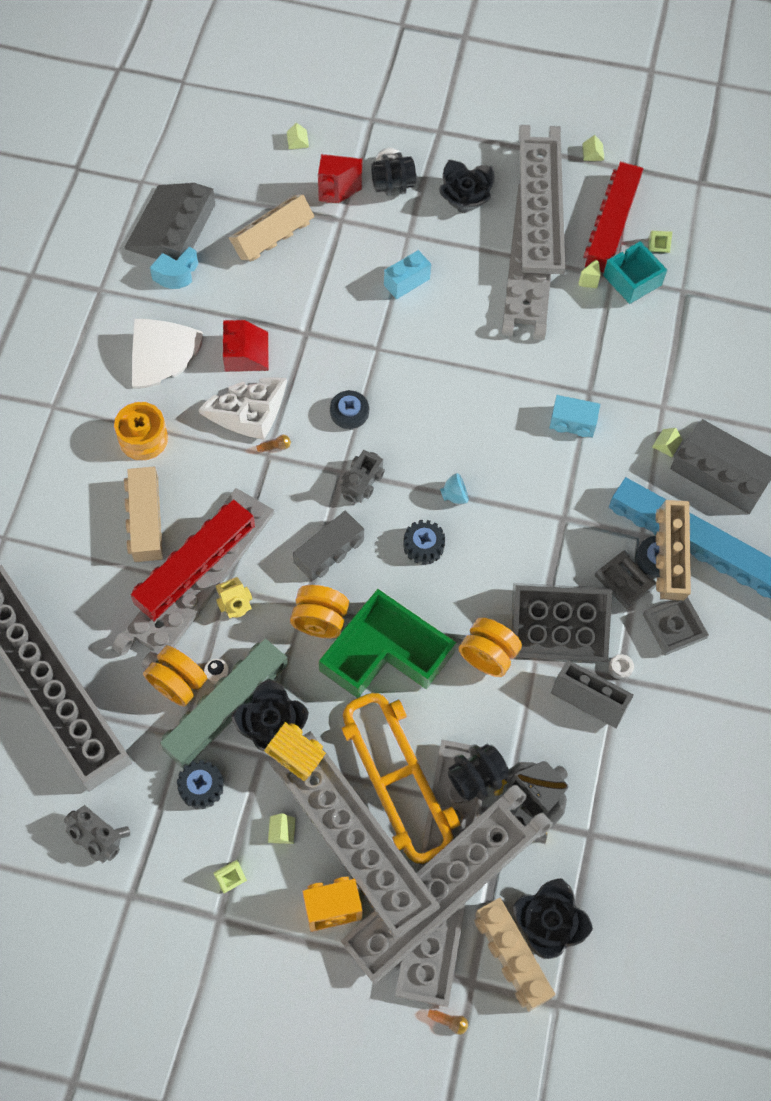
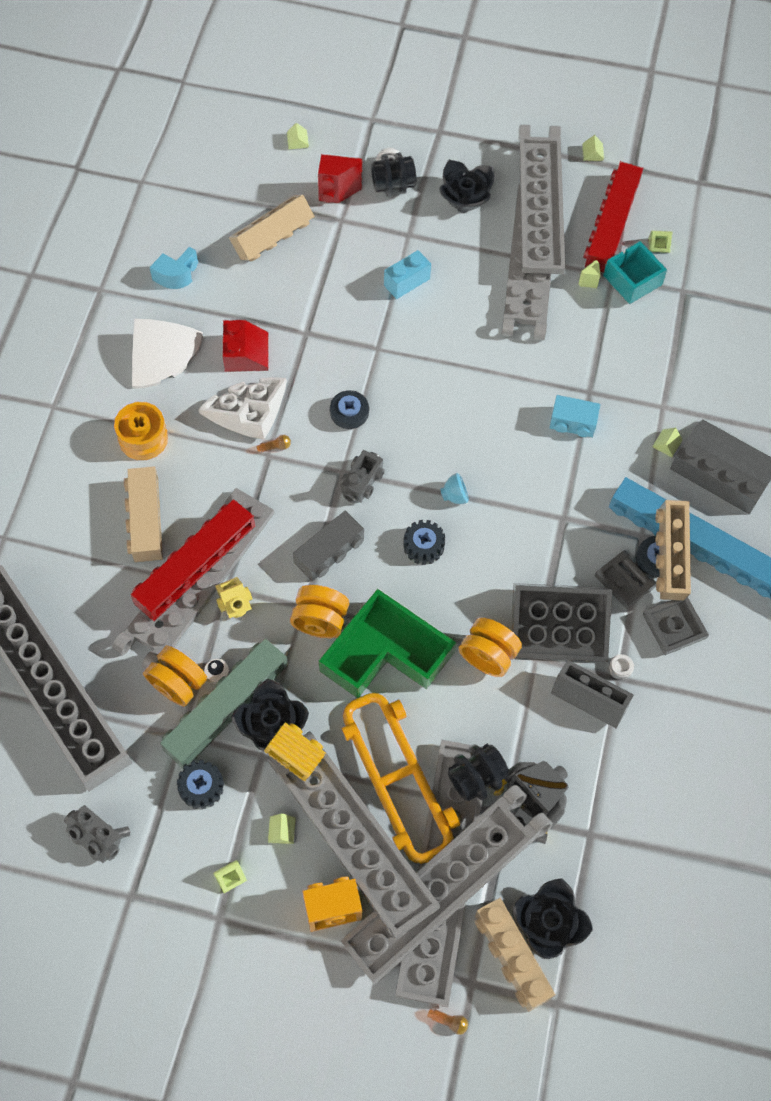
dark grey slope [125,183,215,261] -> none

